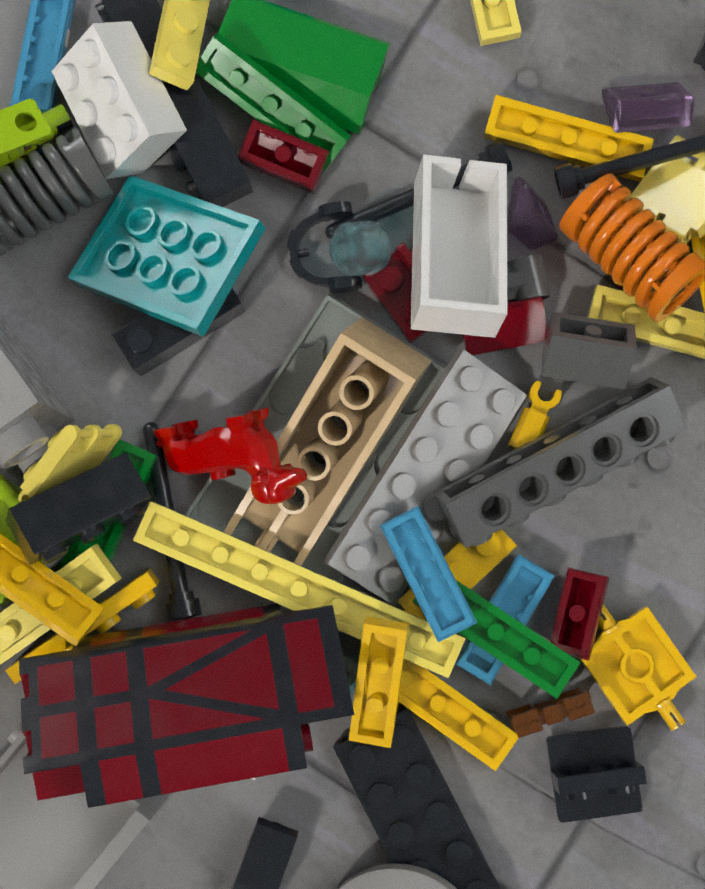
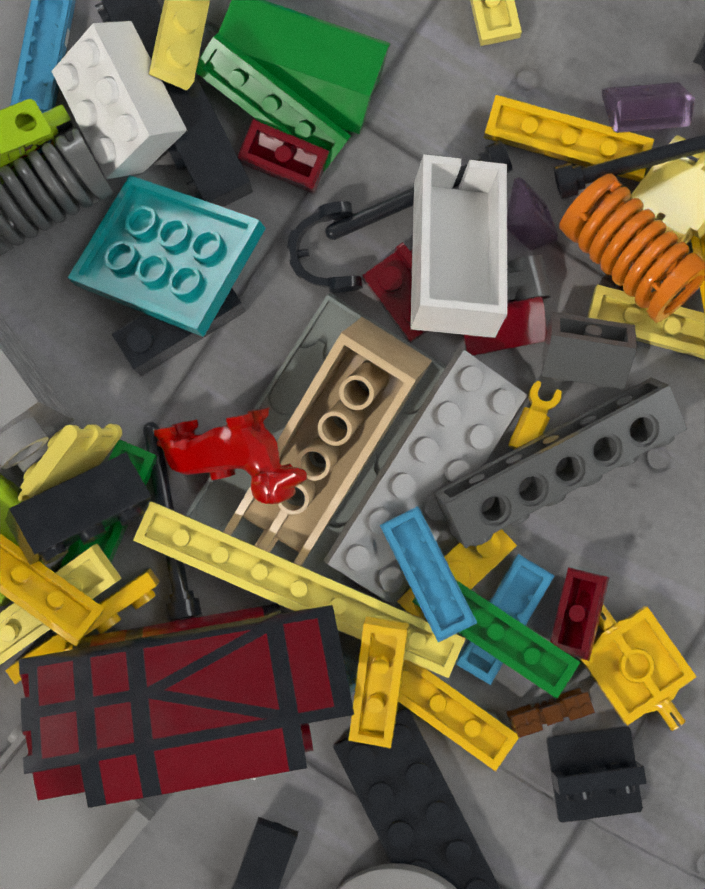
clear light blue head [329,220,392,276] -> none

